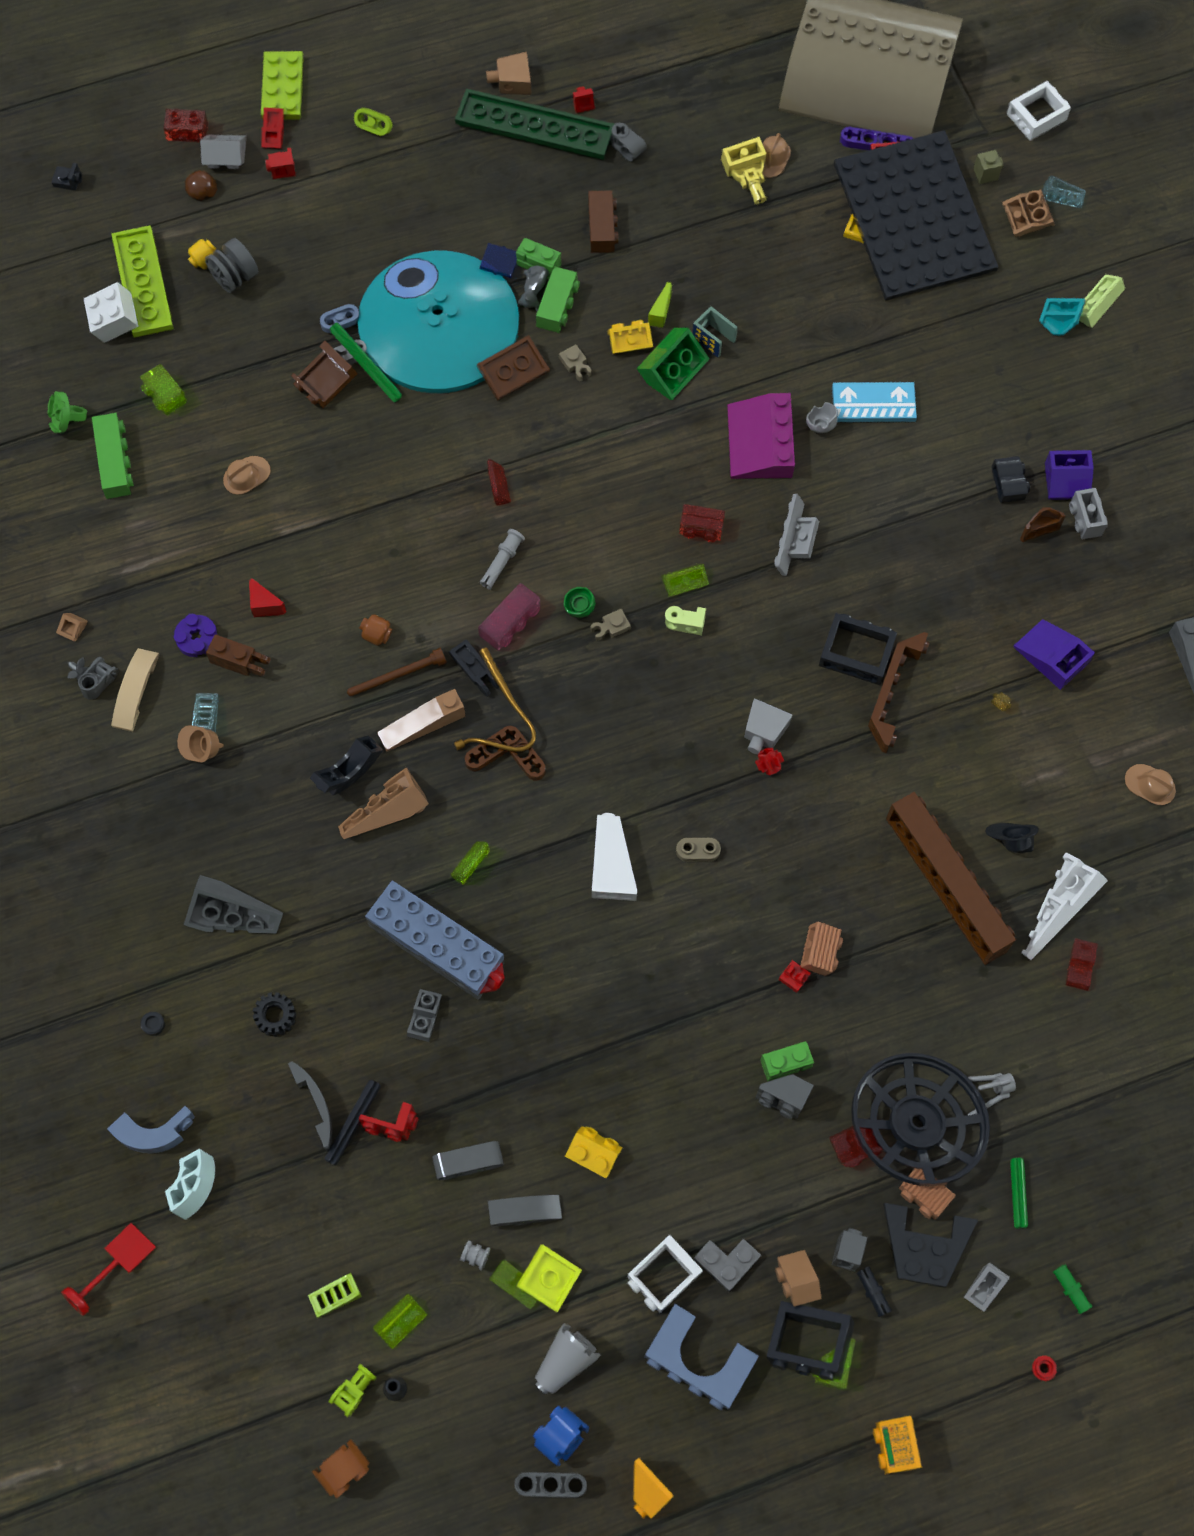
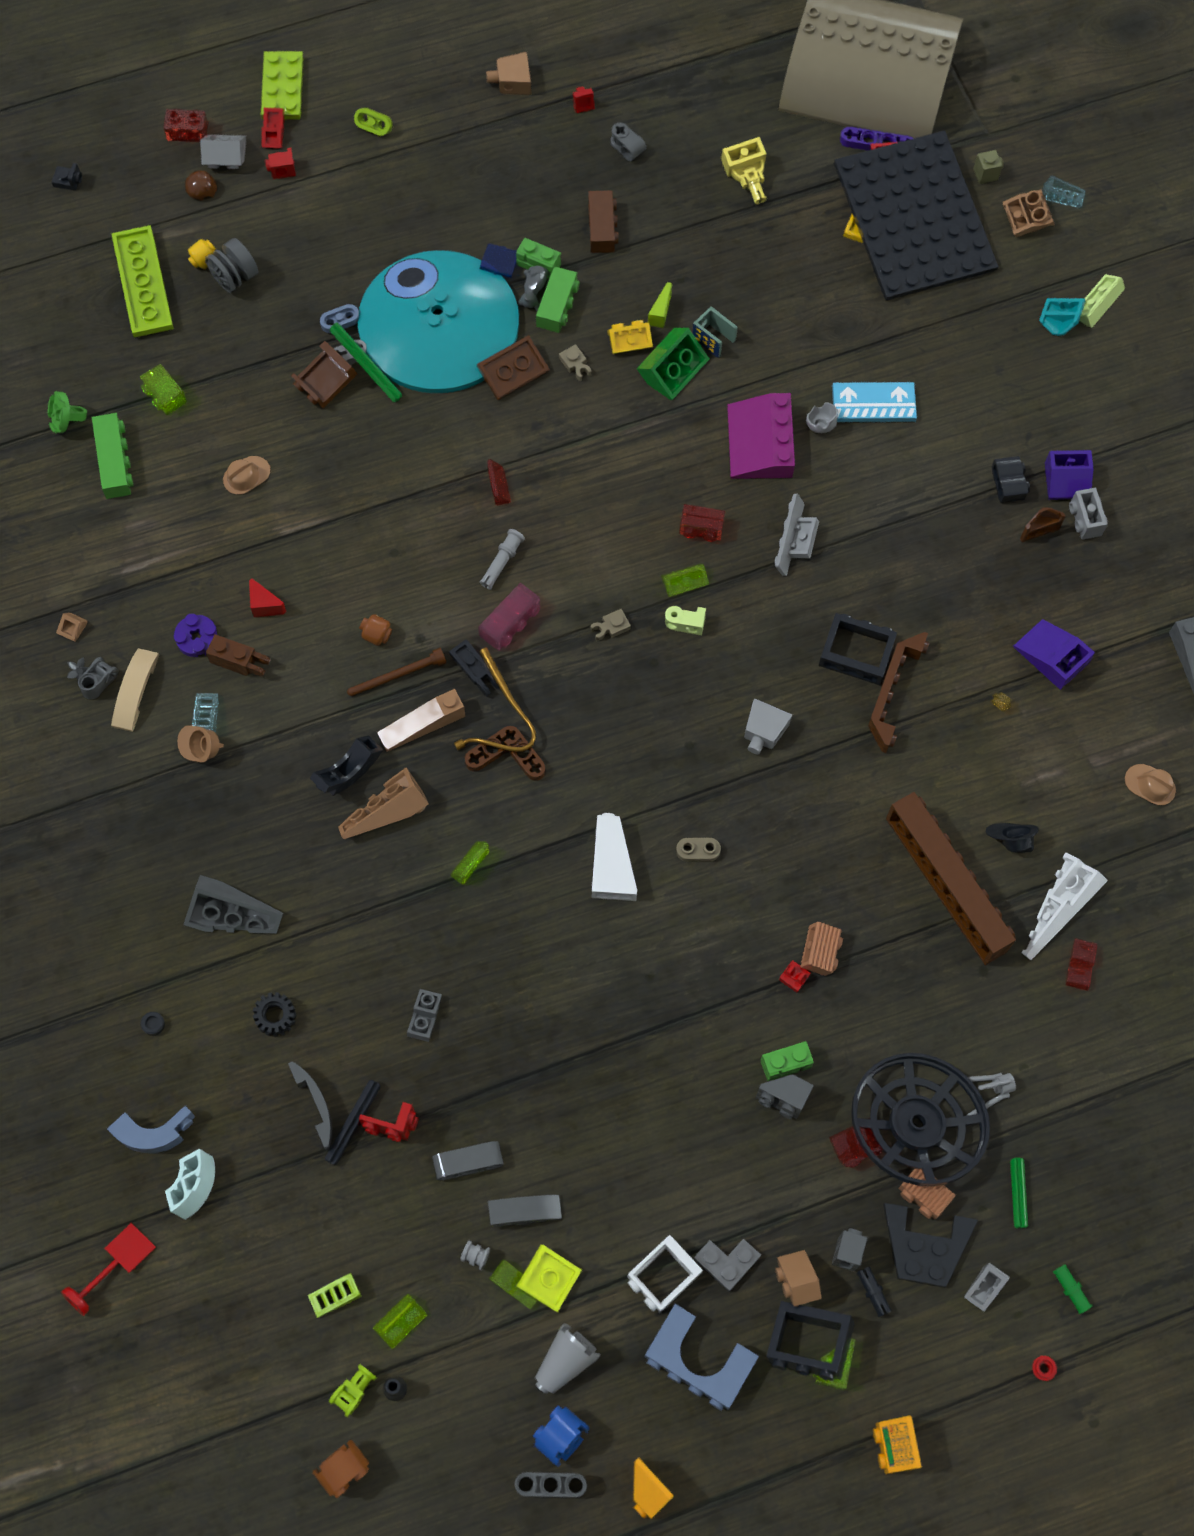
white brick [84,282,138,343] -> none
sand blue piece [365,880,505,1000] -> none
dark green plate [455,89,615,160] -> none
green hair [563,587,595,619] -> none
yellow bracket [565,1126,623,1178] -> none
red gear [755,748,784,775] -> none
medium nougat piece [763,133,791,178] -> none
white window [1007,81,1071,141] -> none

